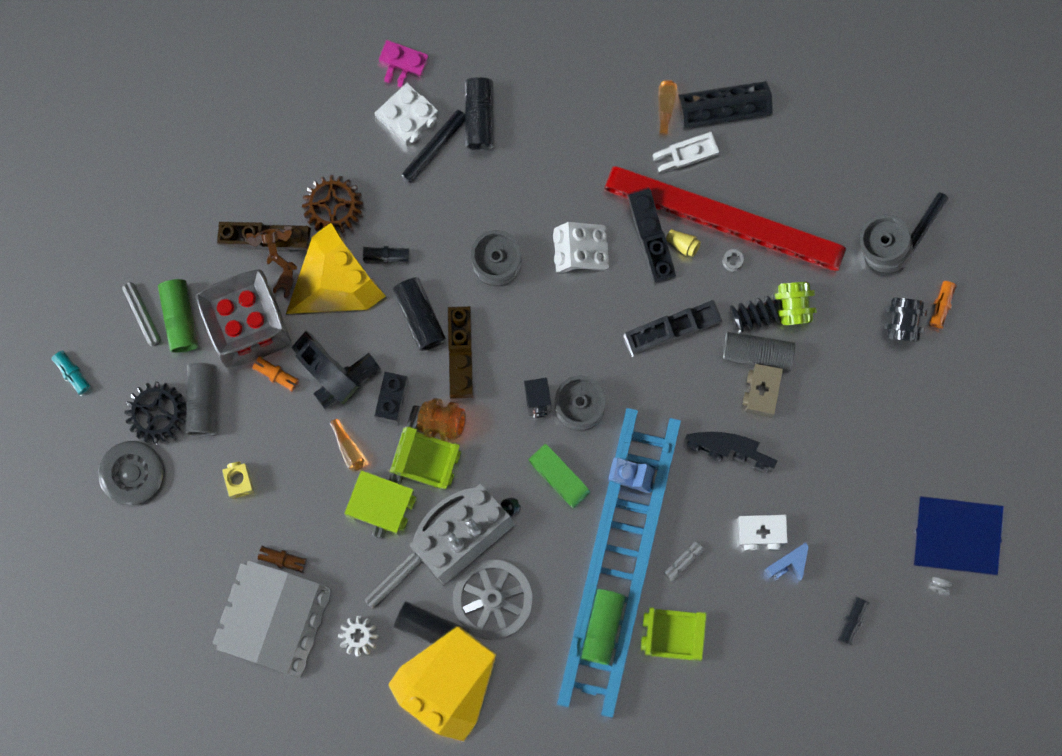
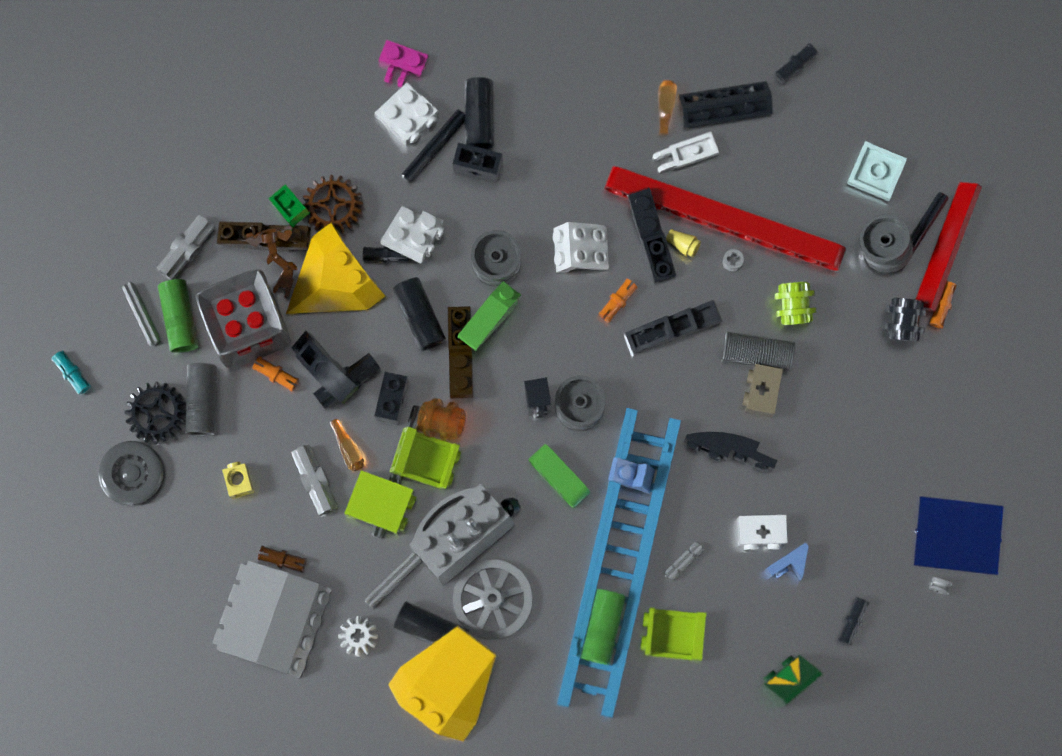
black piece [730,295,780,333] -> none
none -> light grey piece [157,215,215,280]
none -> green plate [268,184,310,228]
none -> light grey piece [291,444,338,516]
none -> white plate [381,206,445,263]
none -> black brick [452,142,503,182]
none -> bright green slope [458,281,521,351]
none -> orange pin [598,279,638,323]
none -> dark green slope [761,654,823,708]
none -> black pin [775,43,818,83]
none -> light aqua plate [847,141,907,201]
none -> red tile [915,182,982,311]

